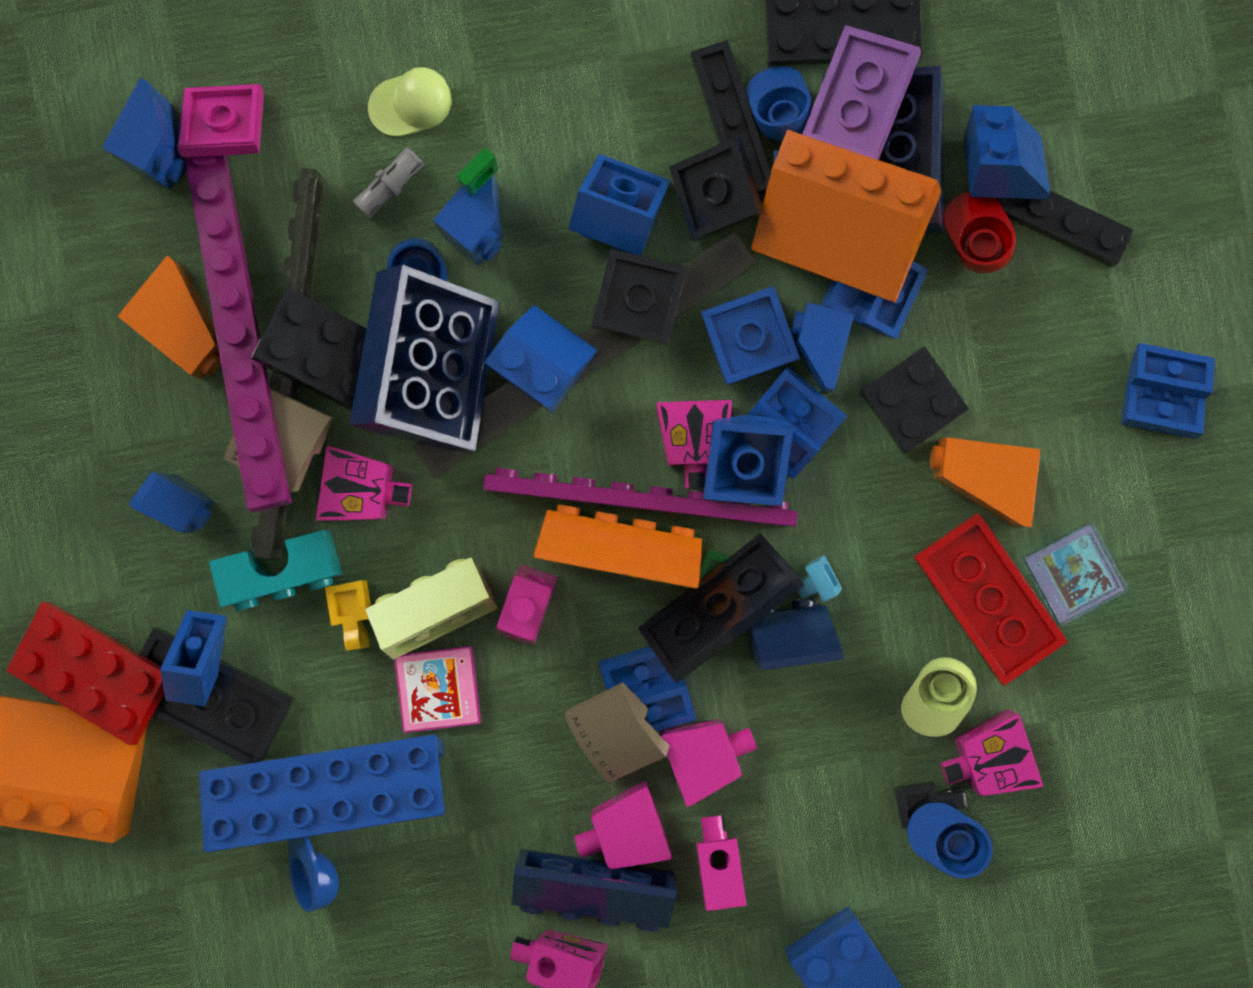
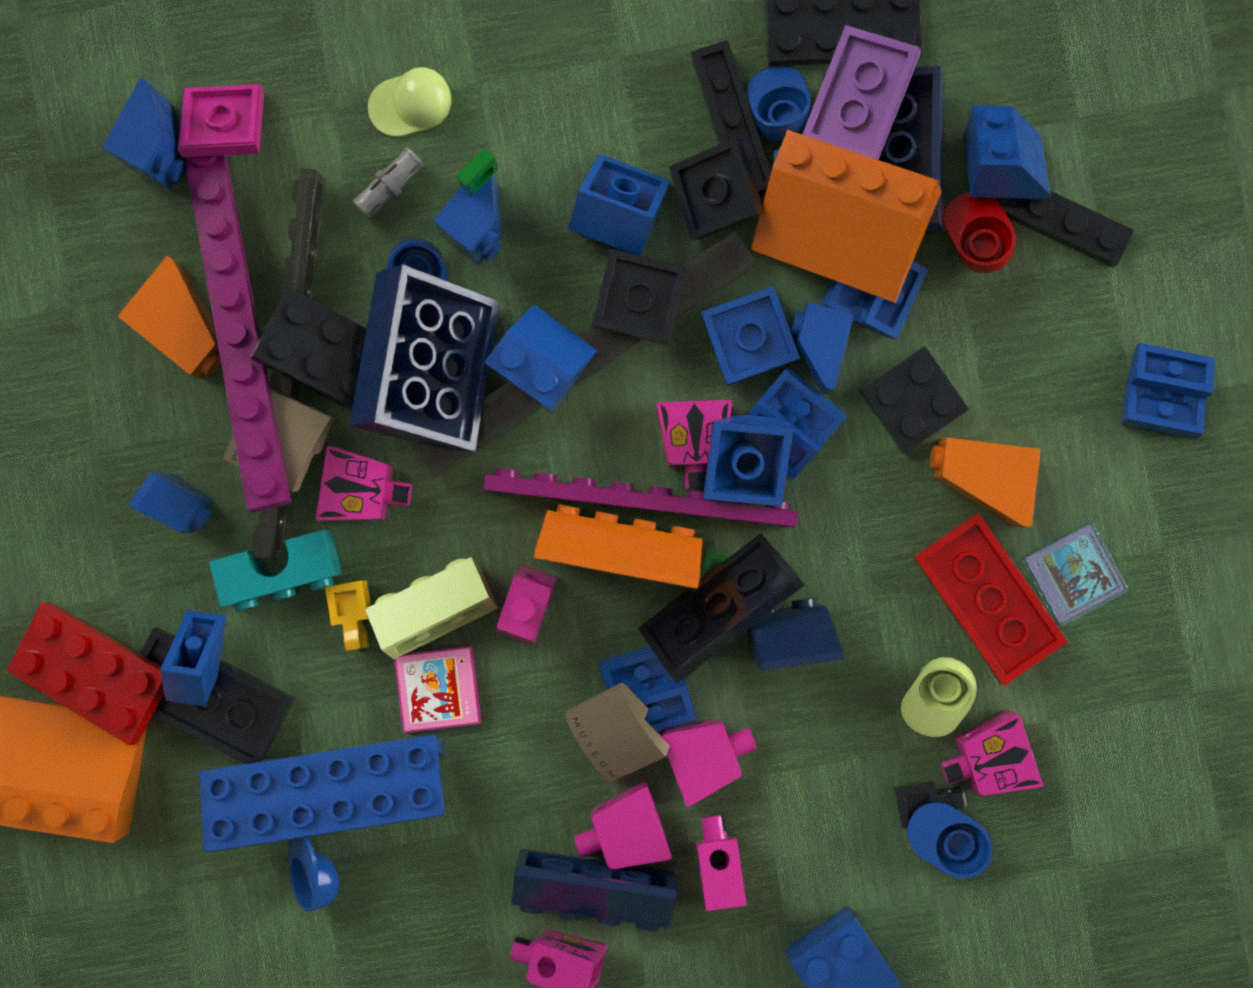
medium azure tile [798,555,842,602] -> none

